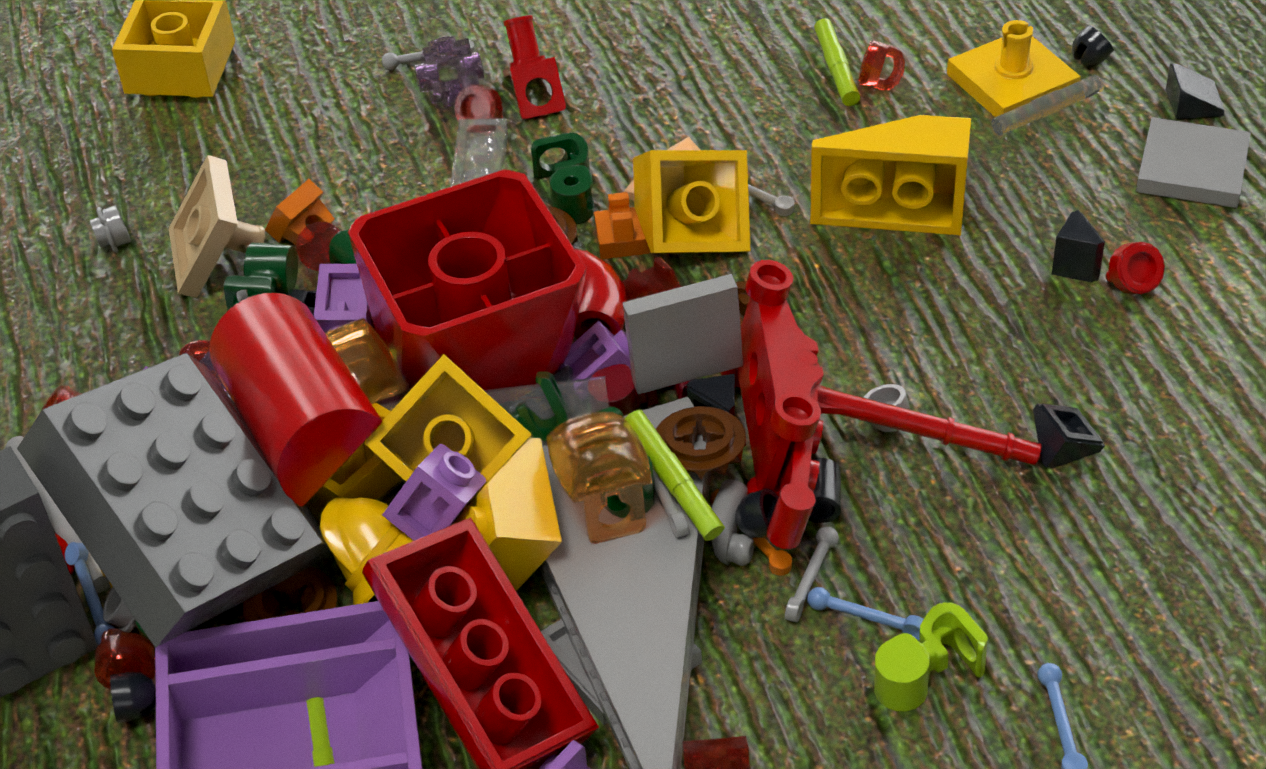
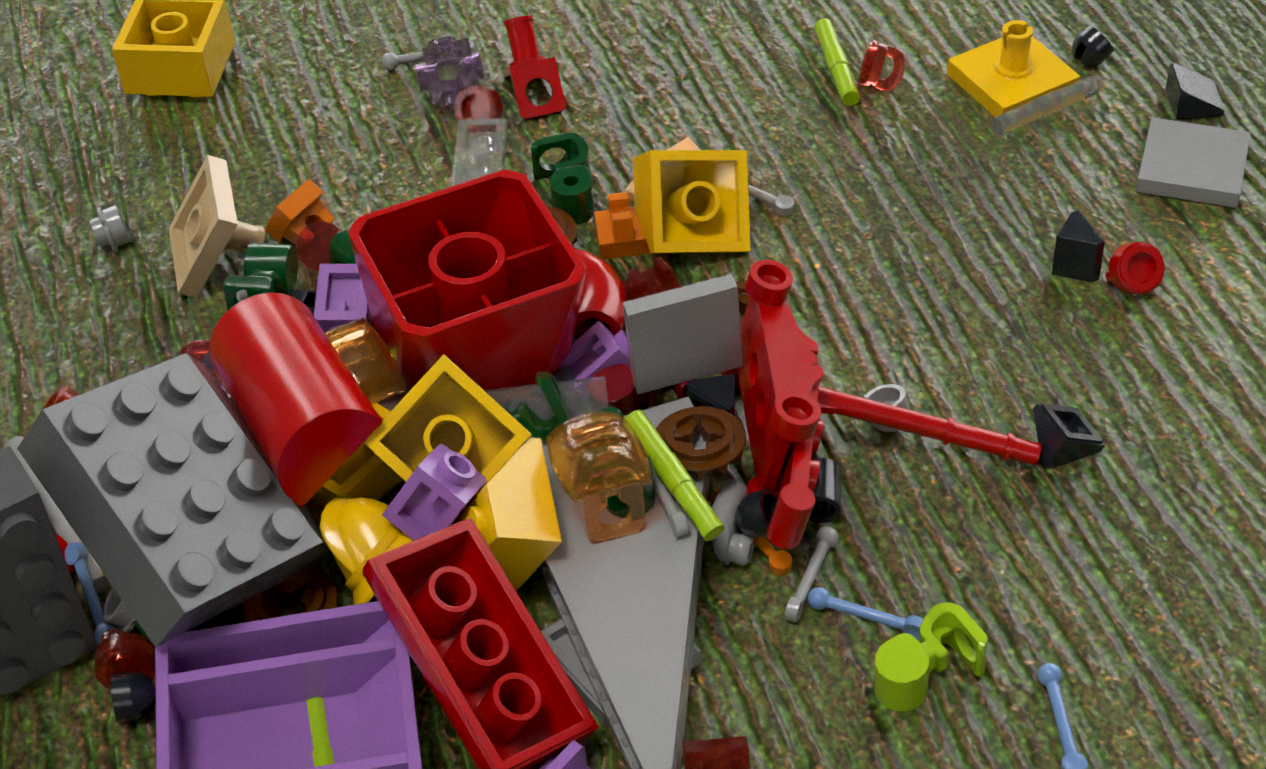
yellow slope [810,115,971,235] -> none

